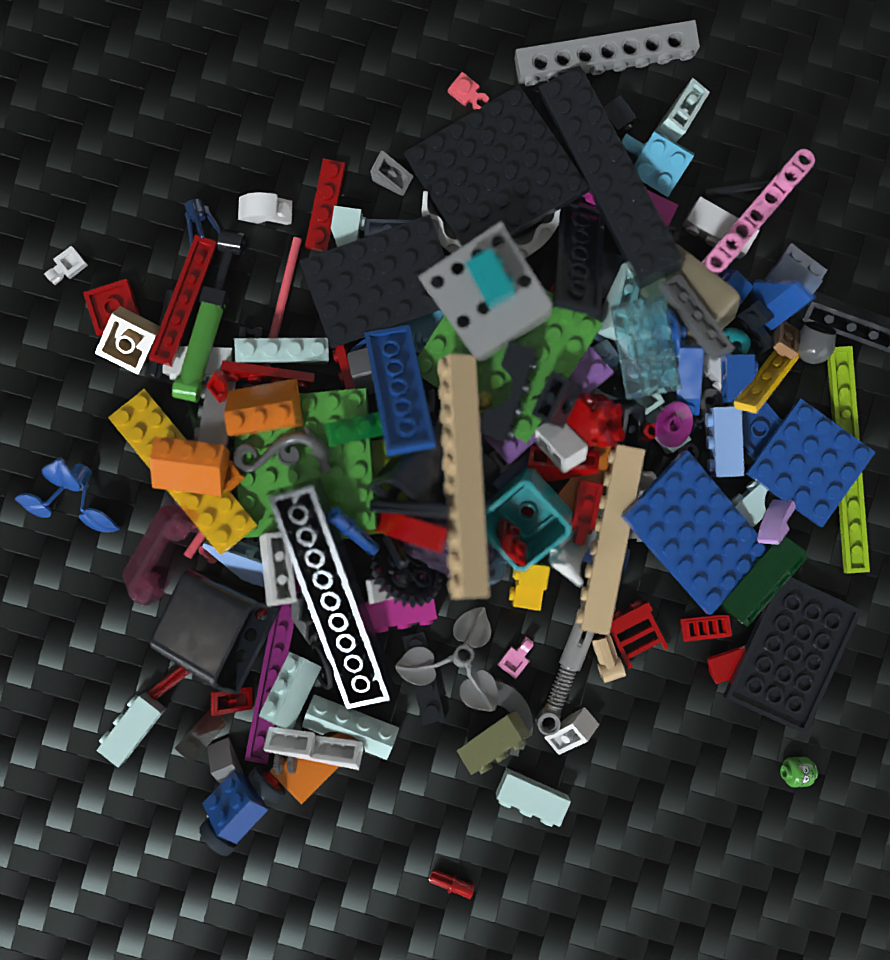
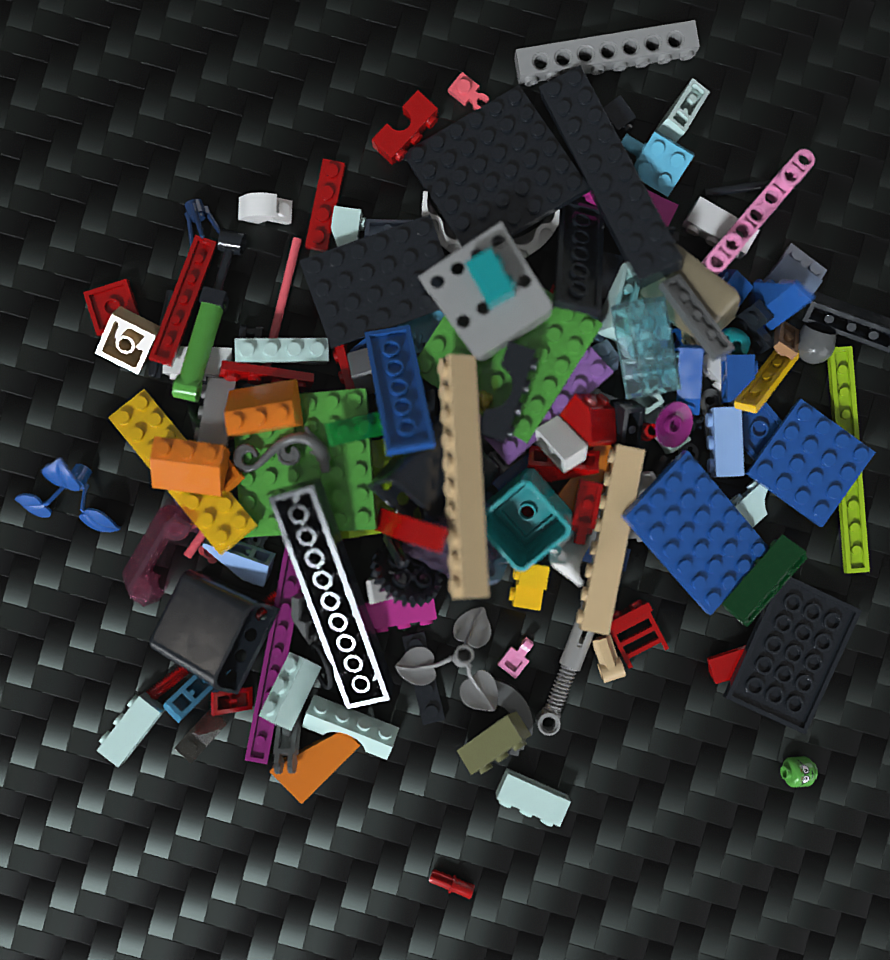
white plate [44,246,88,285] -> none
blue brick [199,765,286,856] -> none
red tile [206,370,228,403] -> none
light grey slope [207,737,244,784] -> none
white brick [259,532,297,606] -> none
white slope [264,727,363,770] -> none
blue pin [327,508,380,555] -> none
black axle [369,499,450,517] -> none
light grey slope [370,151,413,196] -> none
red slope [498,518,527,566] -> none
black brick [531,371,584,428] -> none
white slope [544,707,600,755] -> none
red plate [589,400,625,448] -> none
blue dish [664,309,686,356] -> none
red slope [680,612,732,642] -> none
lavender slope [757,500,796,544] -> none
none -> dark azure slope [163,670,231,723]
none -> red arch [372,90,438,165]

